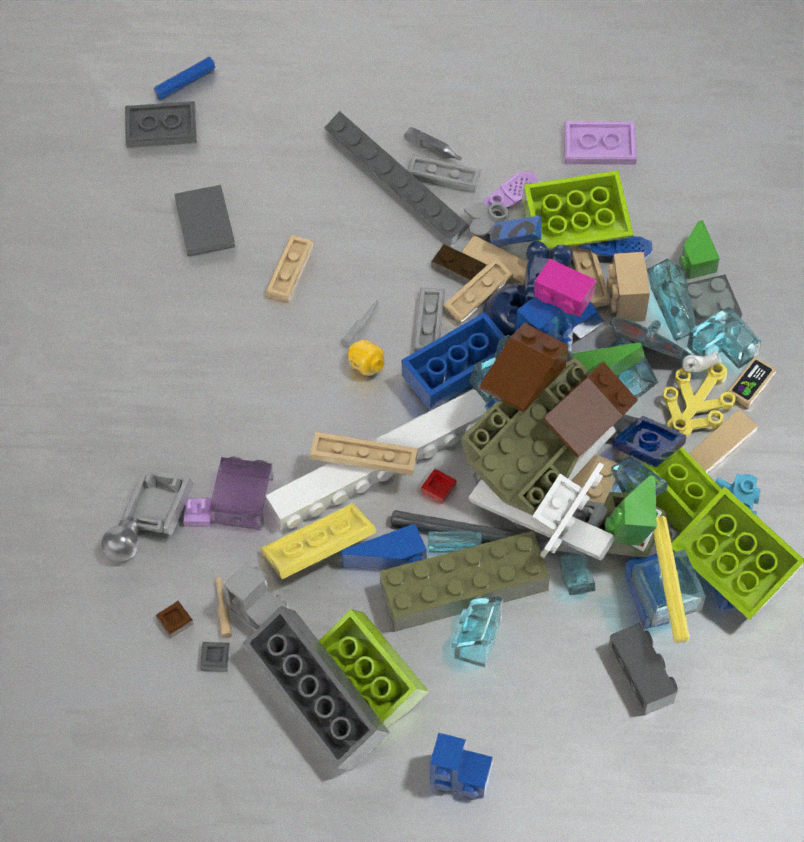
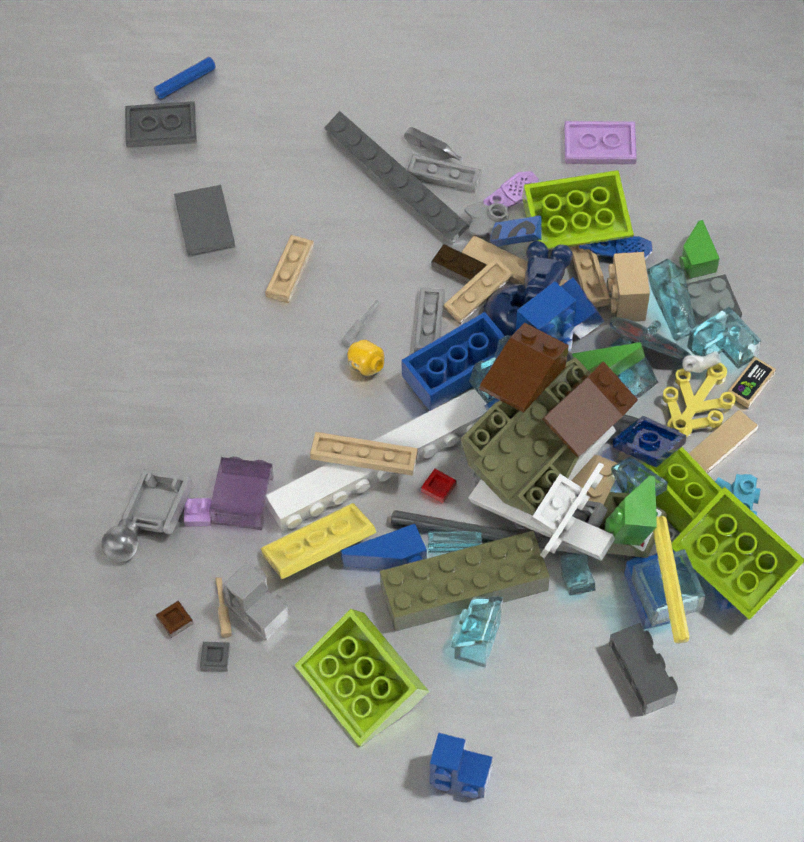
dark grey brick [243,606,390,770] -> none
dark pink brick [534,259,596,317] -> none

